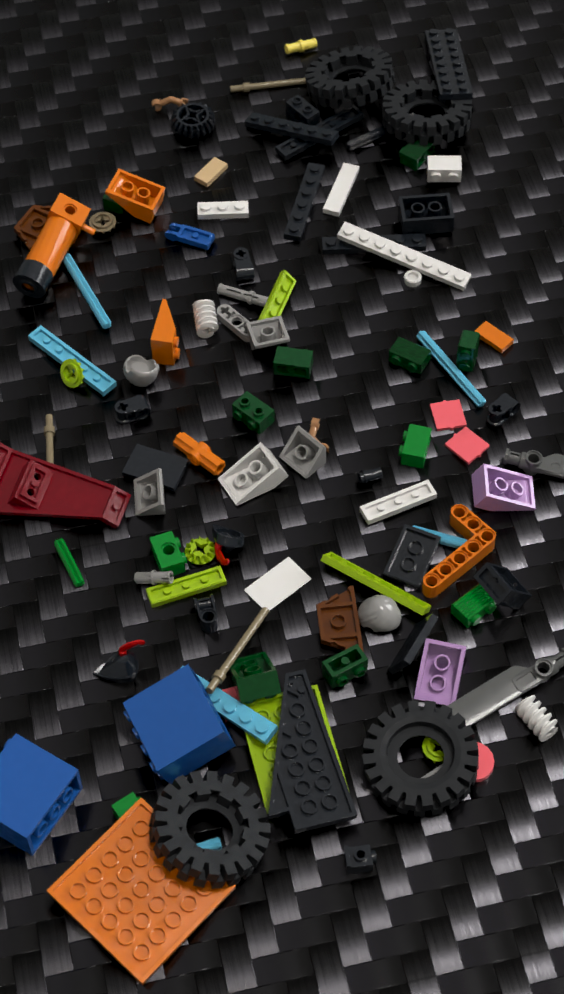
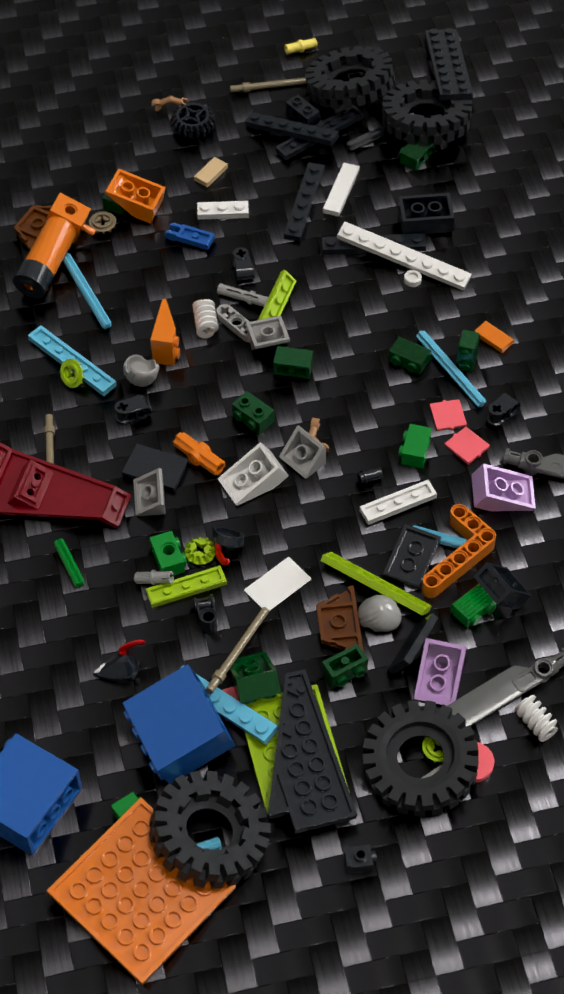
white brick [427,156,462,182] -> none

